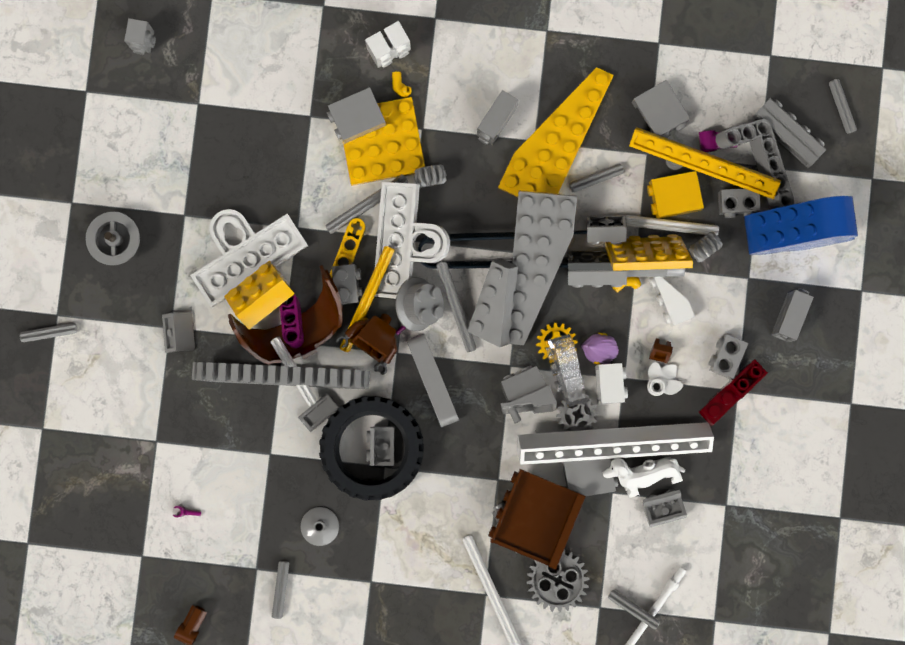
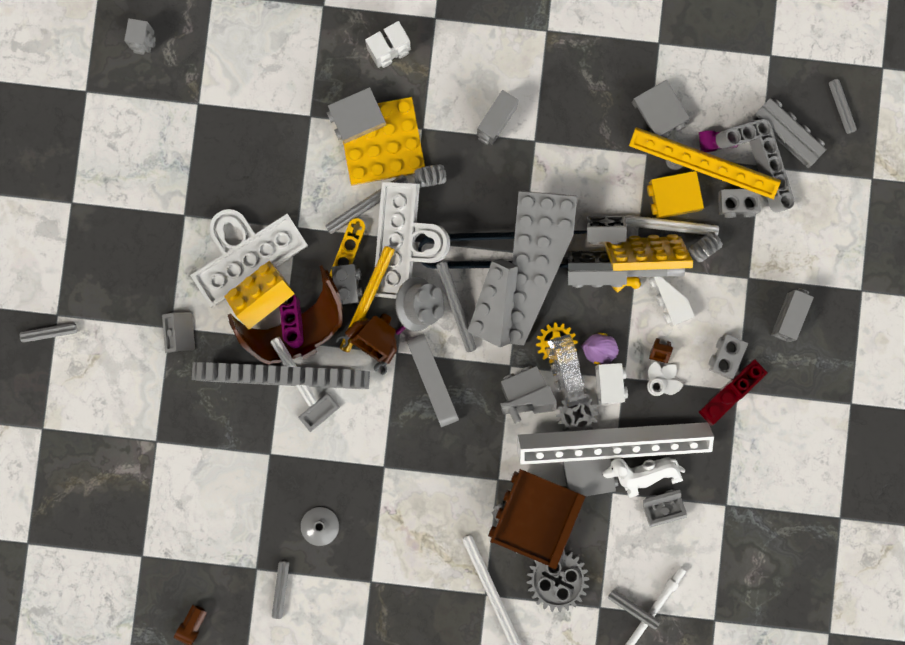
light grey piece [86,212,140,265] -> none
magenta hand [173,506,201,518] -> none
black tyre [319,396,424,501] -> none
light grey bracket [366,427,394,466] -> none
yellow arm [392,72,412,97] -> none
yellow wing [498,67,614,197] -> none
light grey axle [569,164,624,192] -> none
blue brick [744,196,858,255] -> none

